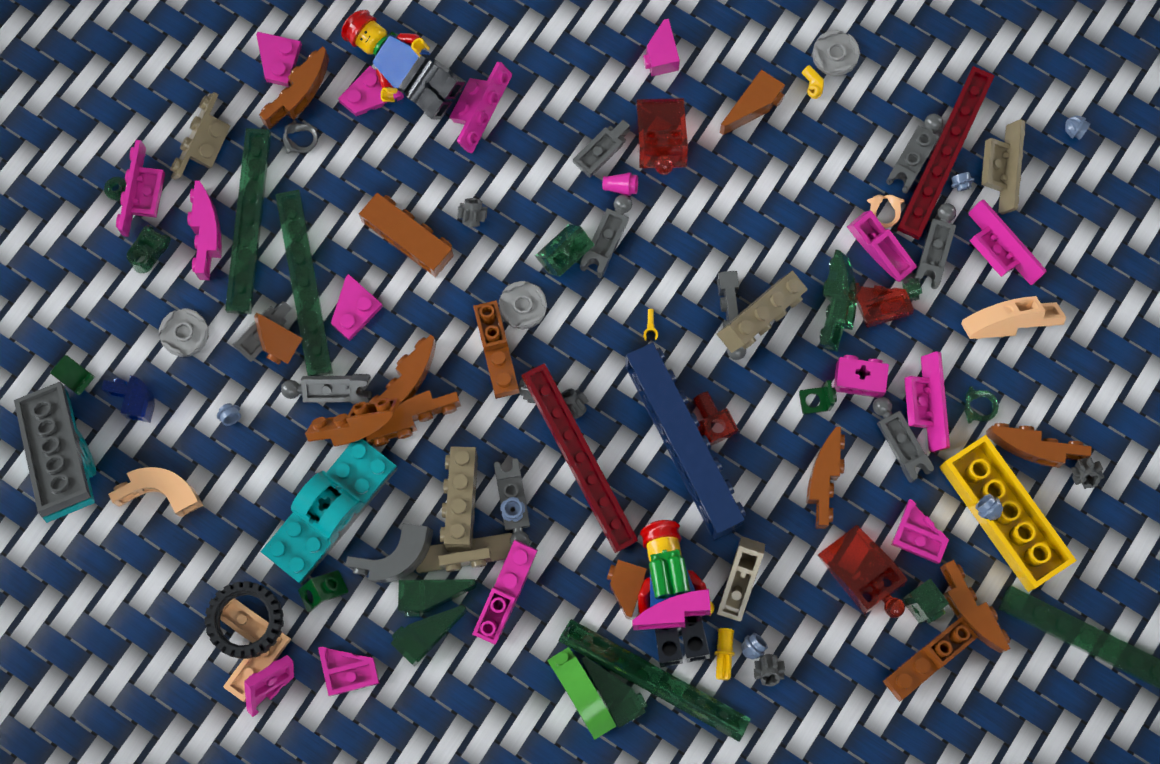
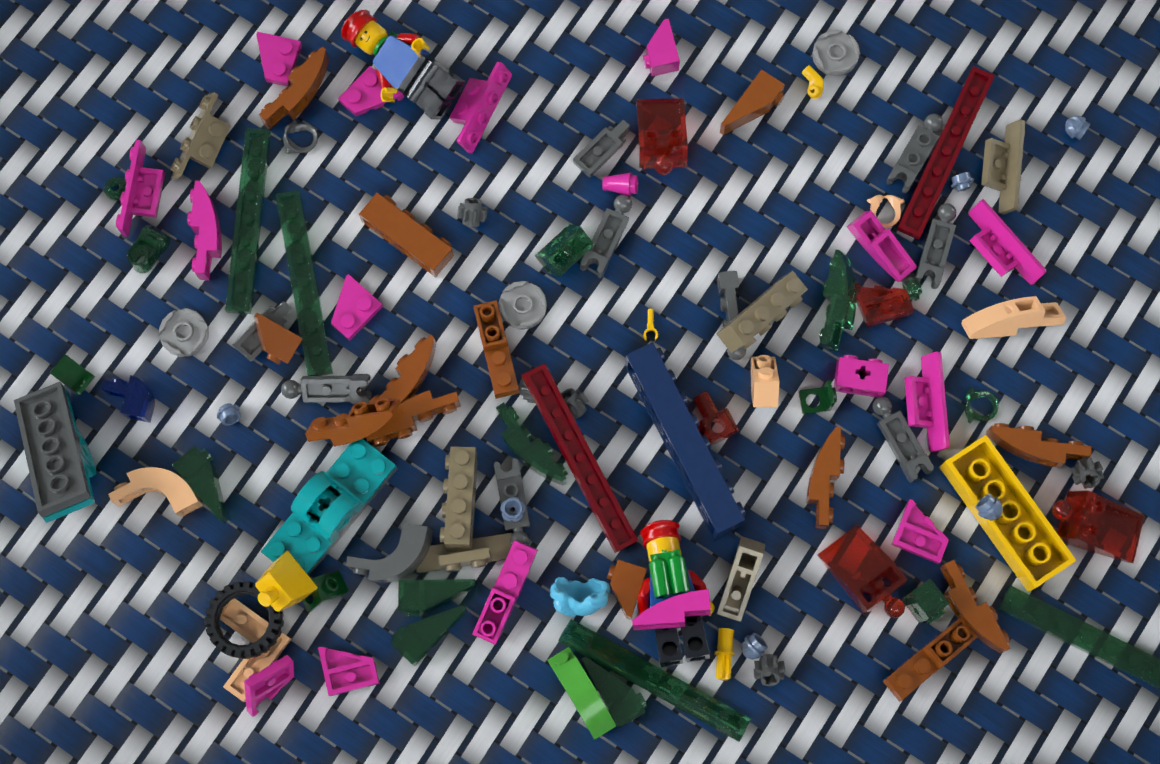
none -> clear green slope [172,445,228,524]
none -> yellow torso [255,550,318,612]
none -> clear green slope [496,402,568,486]
none -> medium azure hair [550,577,611,617]
none -> light nougat slope [750,355,780,407]
none -> clear red slope [1052,490,1144,563]

